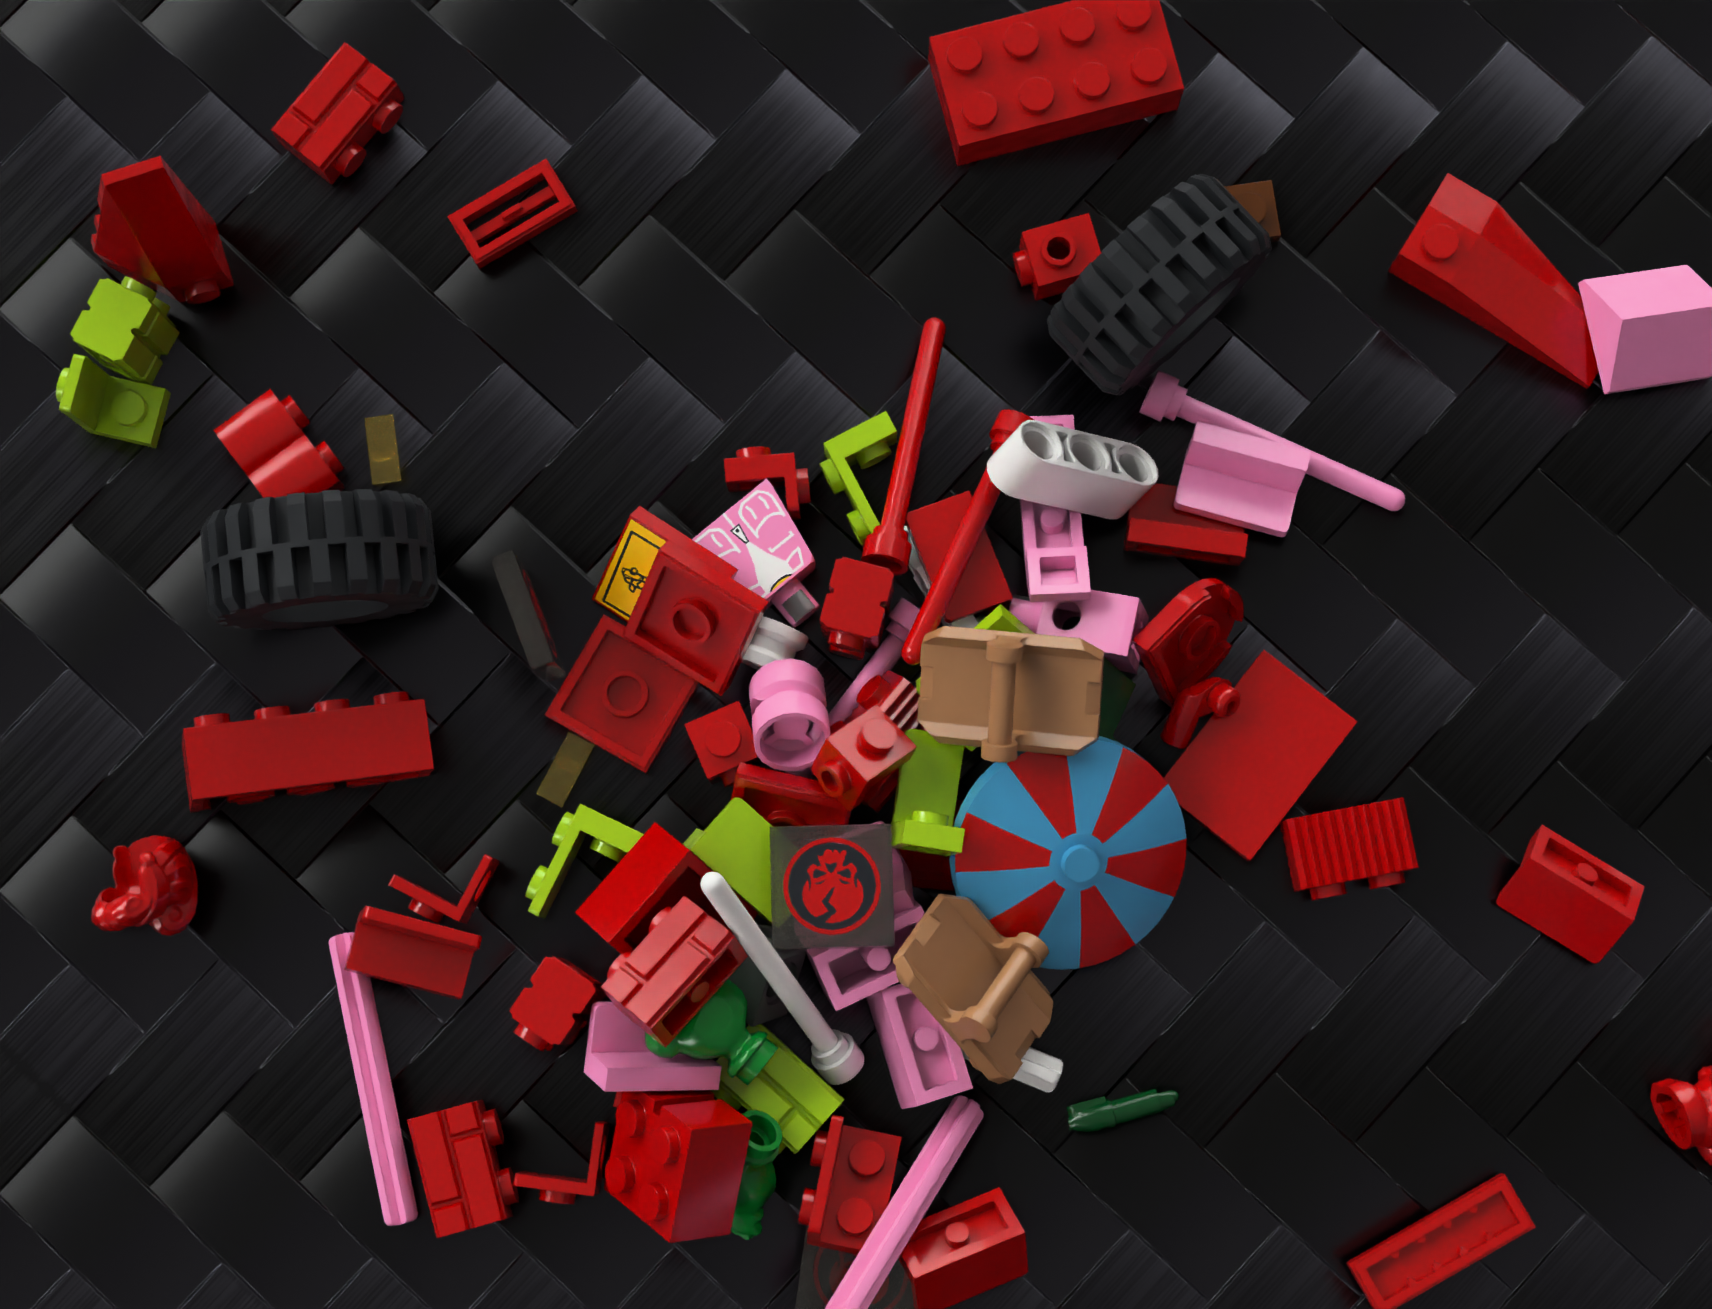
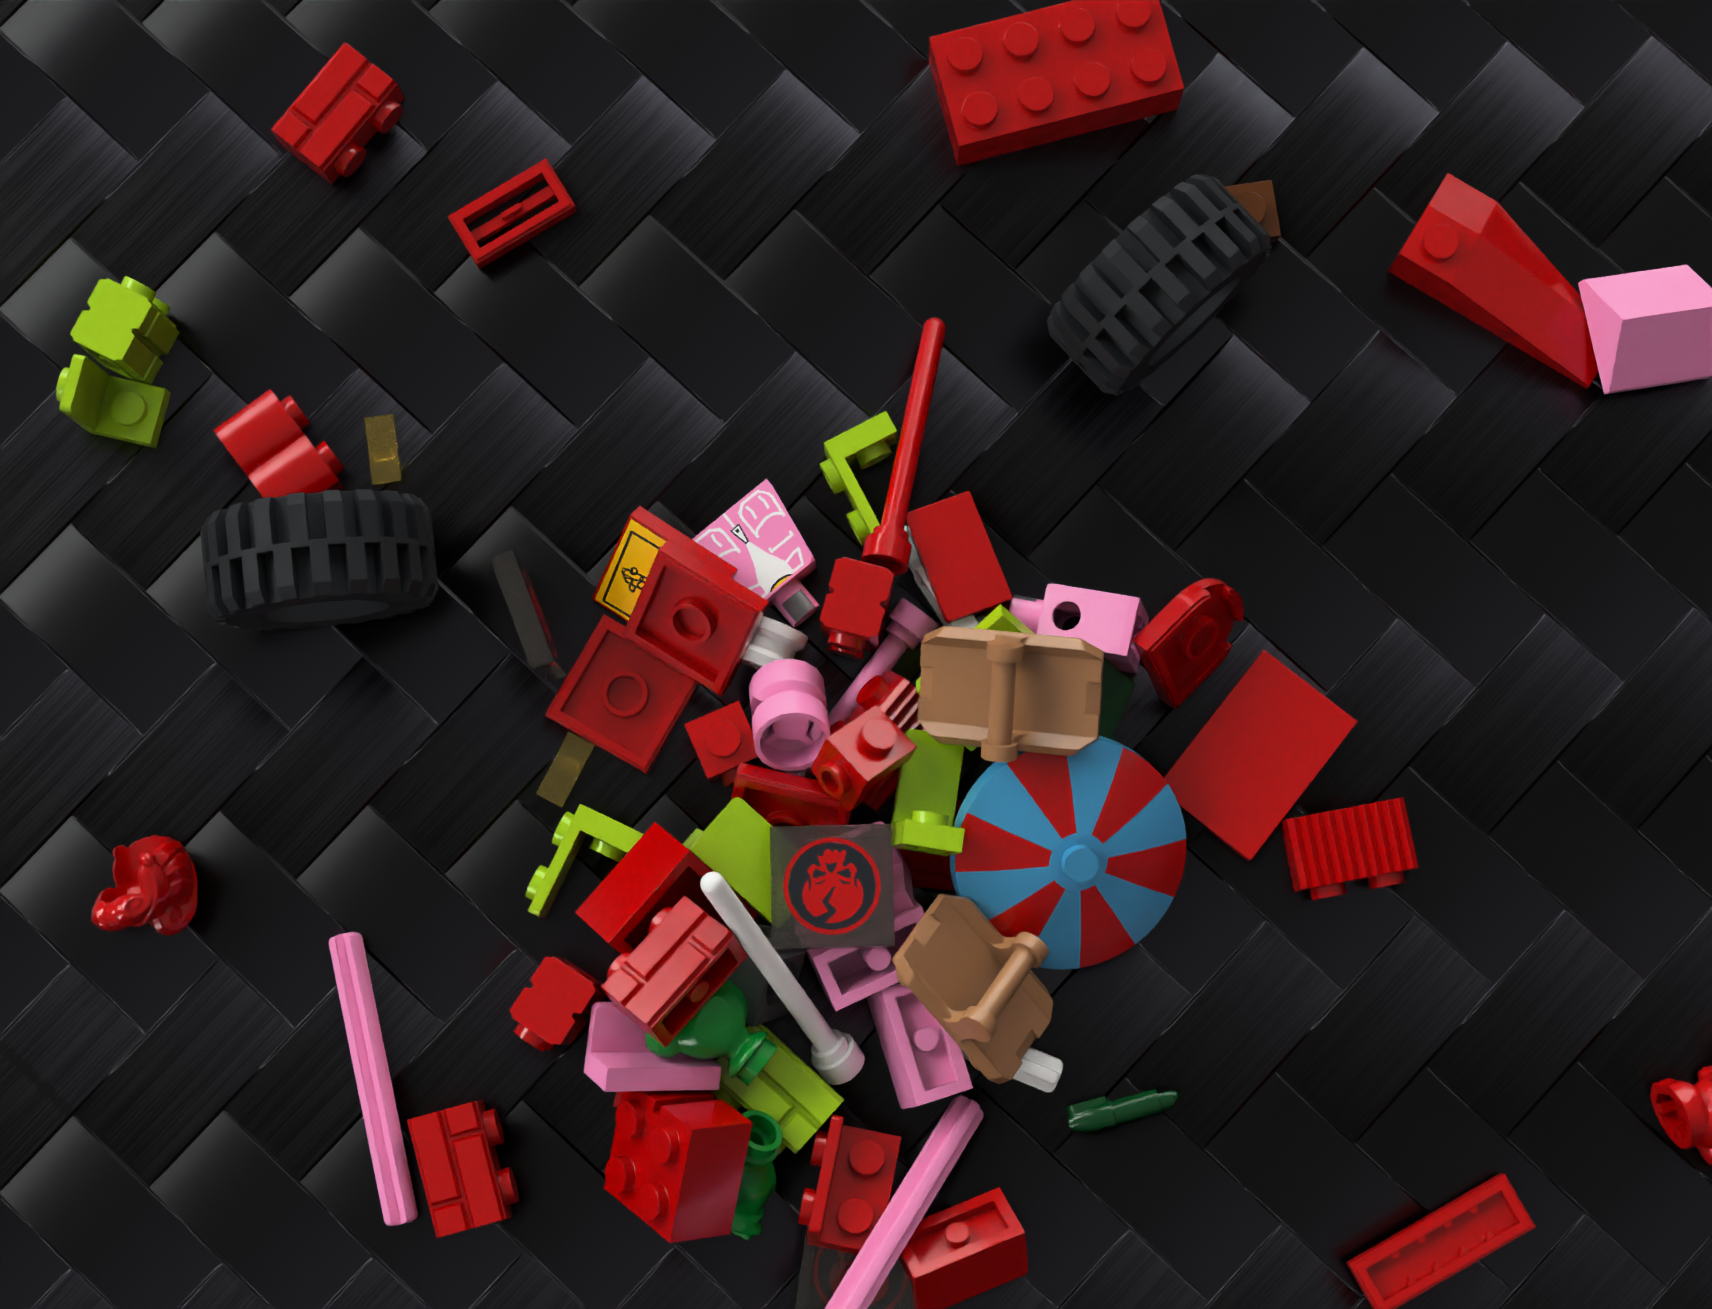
red wedge [91,156,234,304] -> none
red wedge [182,691,434,813] -> none
red panel [344,906,482,1000] -> none
red bracket [388,854,500,924] -> none
red bracket [513,1121,610,1204] -> none
red bracket [724,446,811,520] -> none
red piece [901,409,1034,665] -> none
white beam [987,420,1159,519] -> none
red brick [1013,213,1101,300] -> none
bright pink slope [1020,415,1091,602] -> none
red panel [1123,483,1248,566] -> none
bright pink piece [1139,370,1405,511] -> none
red arm [1160,677,1241,748] -> none
bright pink panel [1173,421,1311,537] -> none
red panel [1496,825,1645,964] -> none

